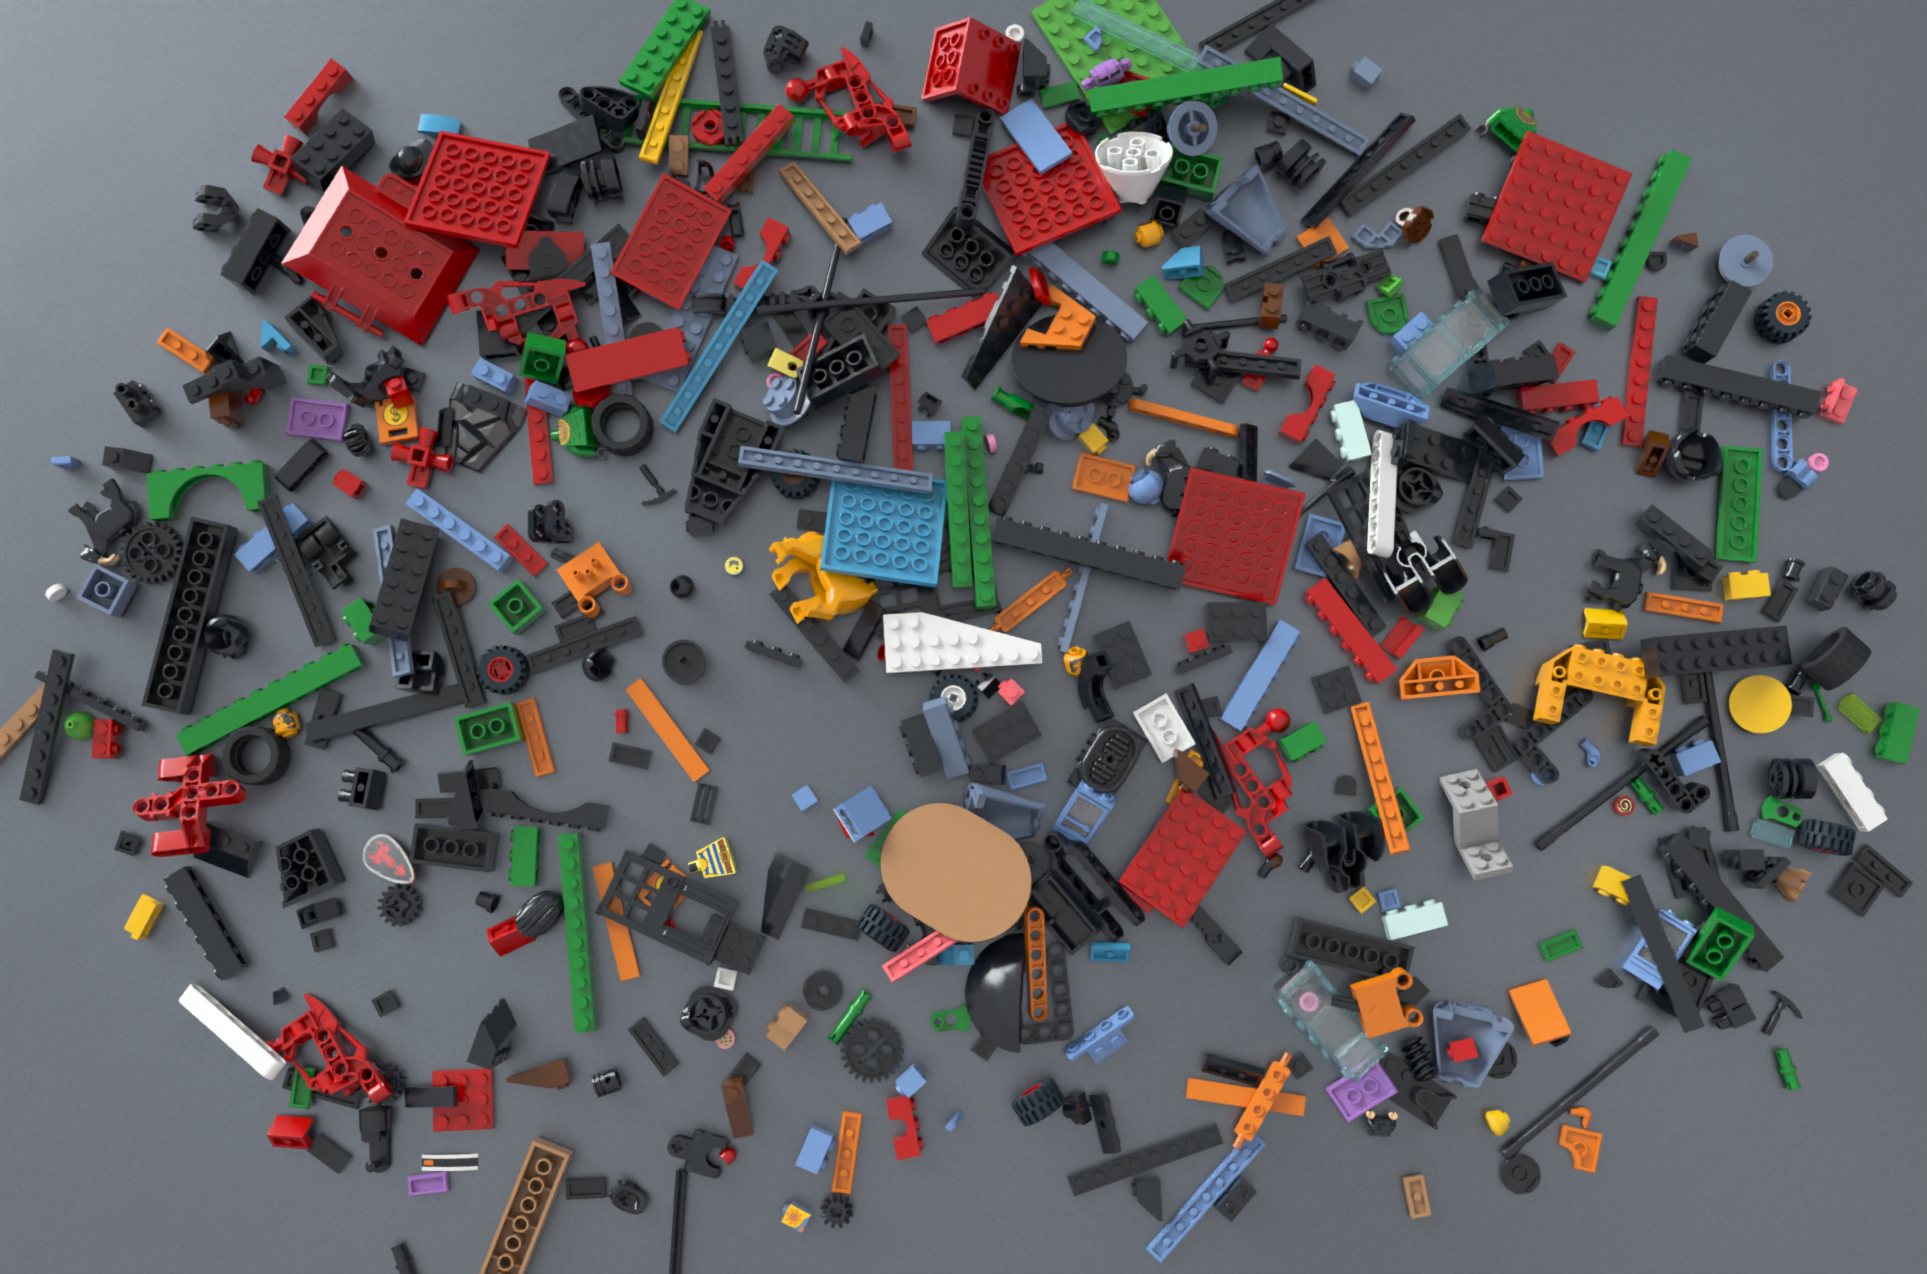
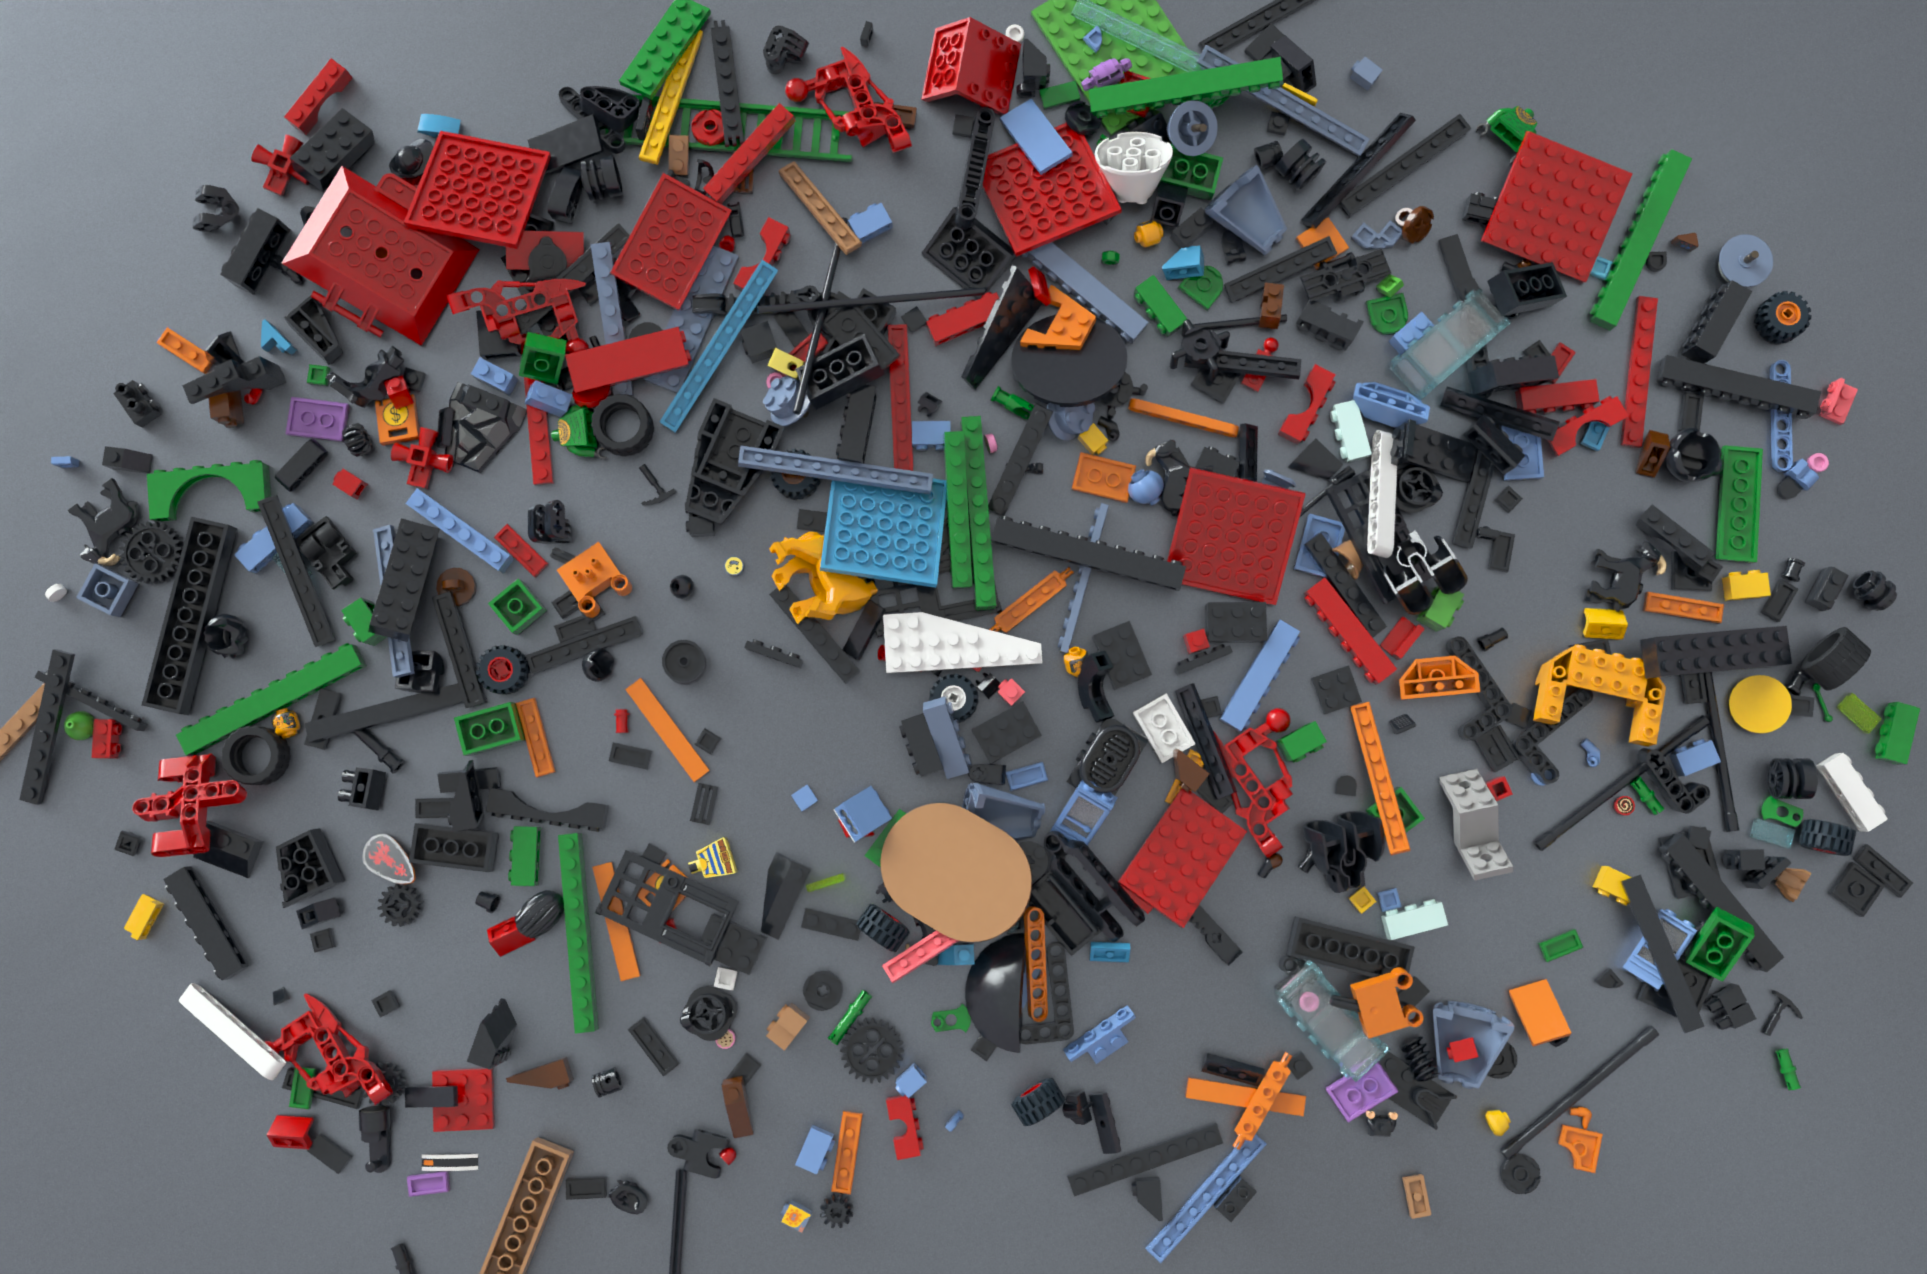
none -> black slope [1389,714,1416,734]

